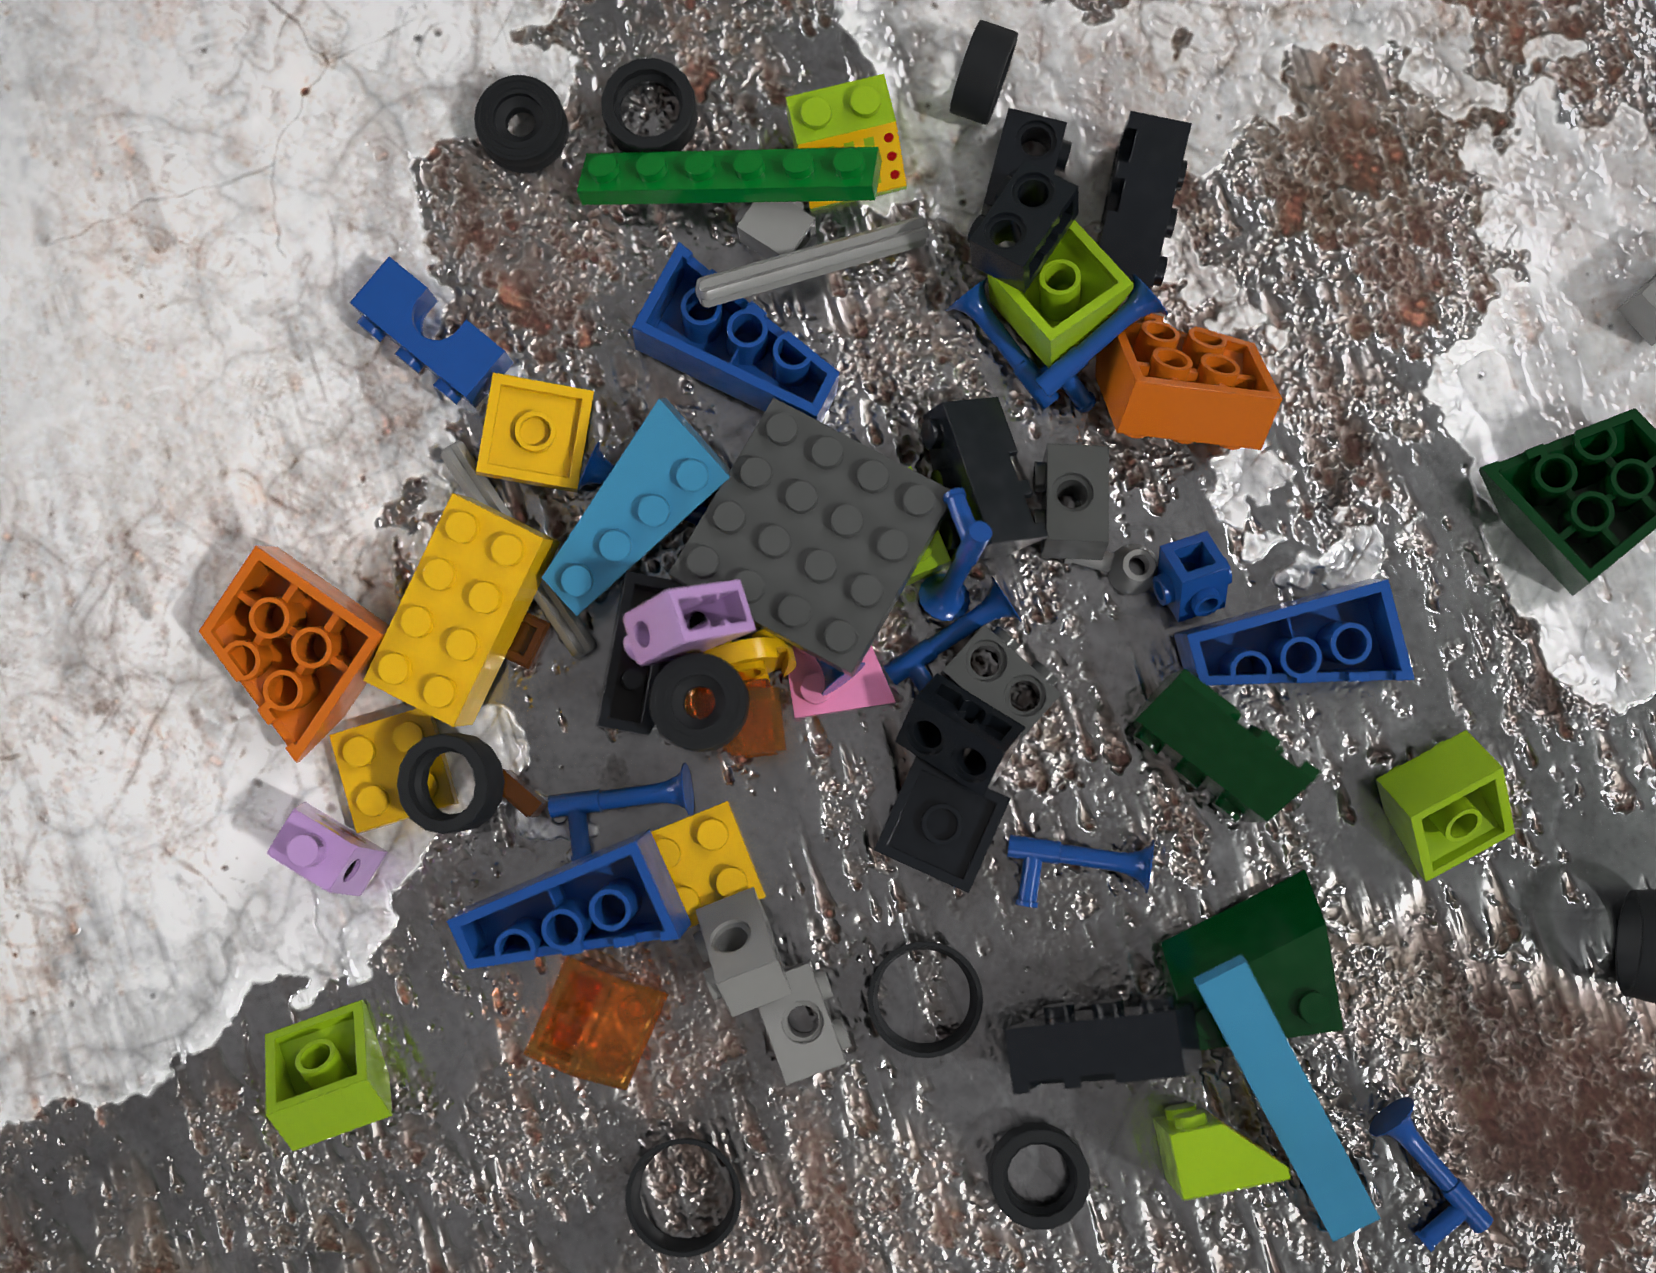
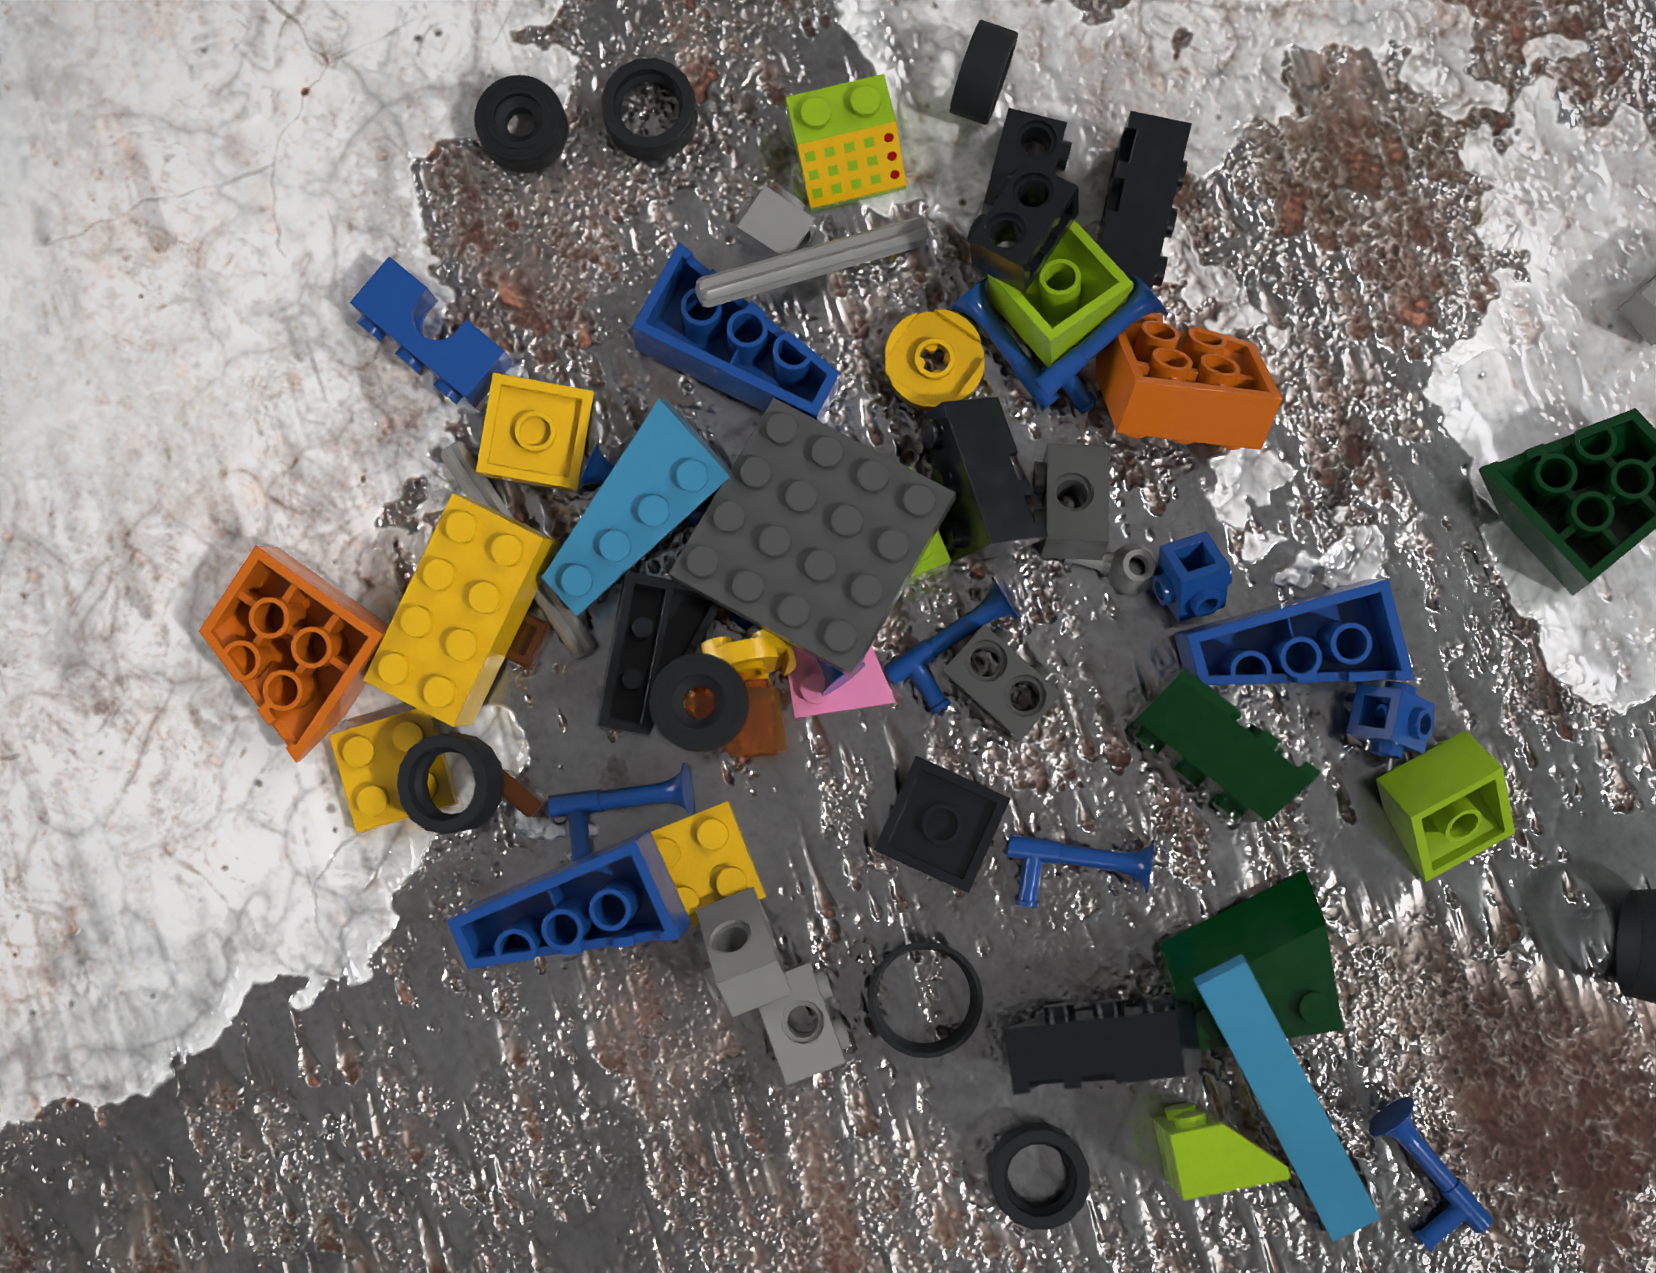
lime slope [265,999,392,1151] -> none
lavender torso [267,802,388,896] -> none
clear orange slope [523,953,670,1091] -> none
green plate [576,147,882,205] -> none
lavender torso [623,579,756,666] -> none
black tyre [625,1138,741,1258] -> none
black brick [895,673,1026,797] -> none
blue piece [918,488,992,621] -> none
none -> yellow plate [884,309,985,411]
none -> blue brick [1346,681,1435,759]

